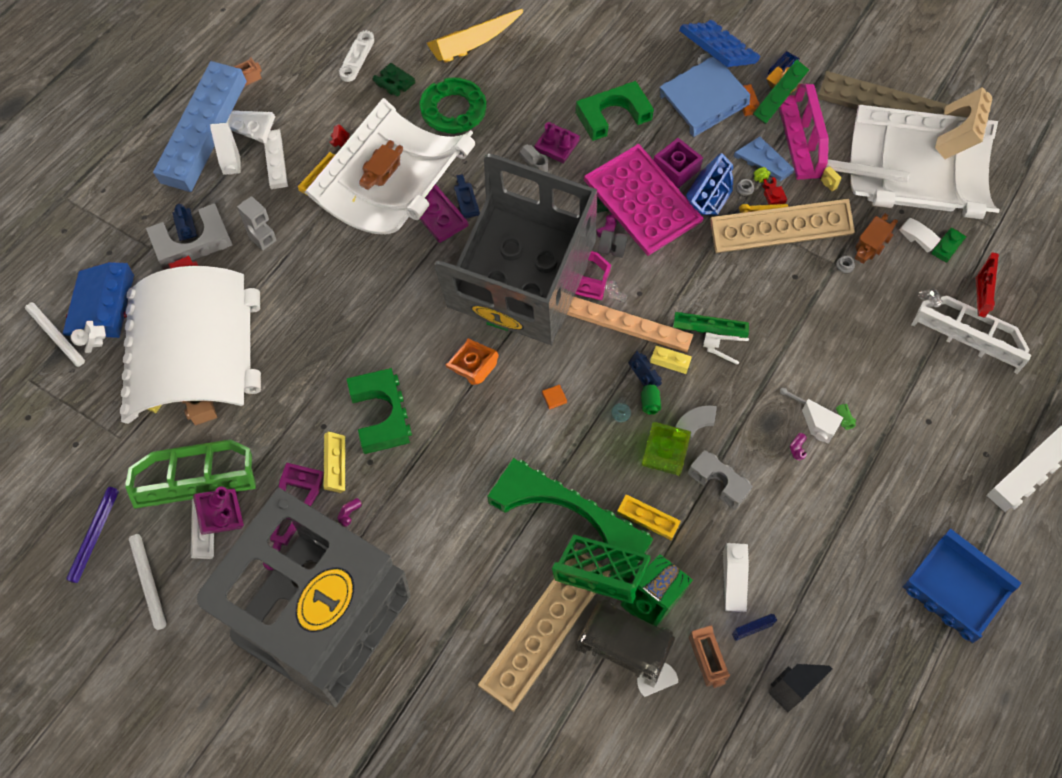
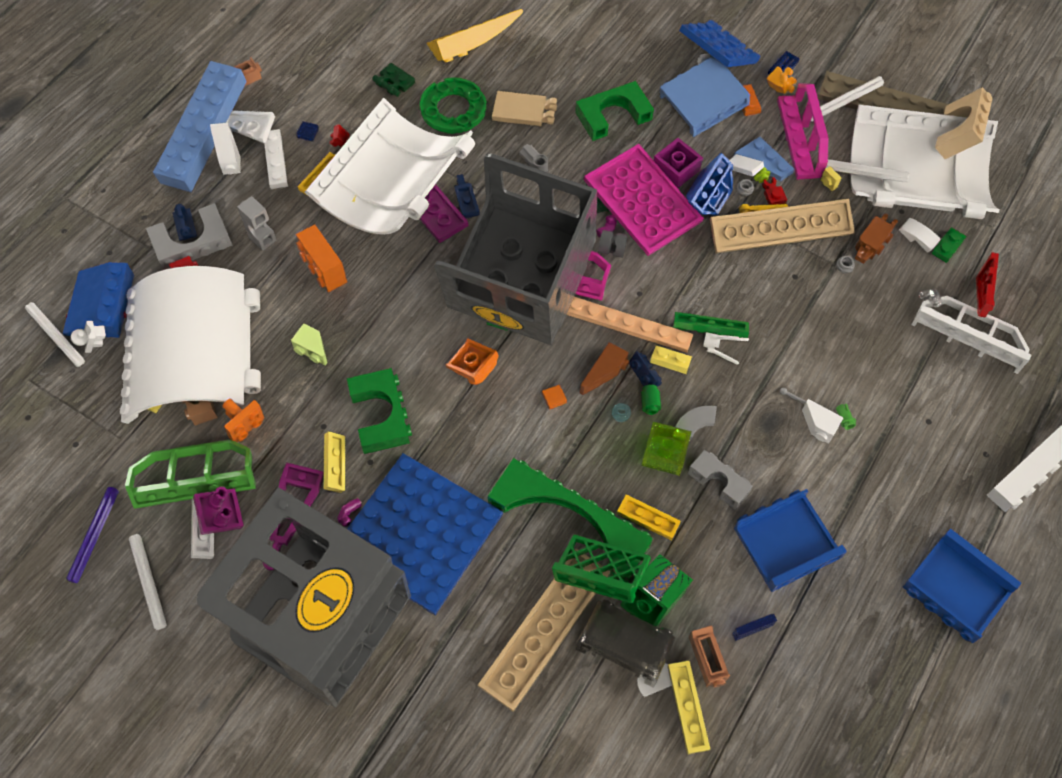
white plate [339,30,374,82] -> none
dark orange hinge [359,140,403,190] -> none
magenta plate [534,122,580,164] -> none
clear arm [606,280,628,303] -> none
white slope [723,543,749,612] -> none
green plate [753,59,809,125] -> none
black slope [769,664,833,713] -> none
magenta arm [790,433,807,461] -> none
none -> orange plate [222,398,264,442]
none -> yellowish green slope [291,324,327,366]
none -> clear blue tile [296,121,319,141]
none -> orange brick [296,224,347,293]
none -> blue plate [348,453,503,615]
none -> tan tile [492,91,557,126]
none -> dark orange slope [580,342,630,395]
none -> light yellow plate [667,661,710,755]
none -> white tile [729,154,764,176]
none -> blue panel [734,489,847,592]
none -> white axle [811,76,884,122]

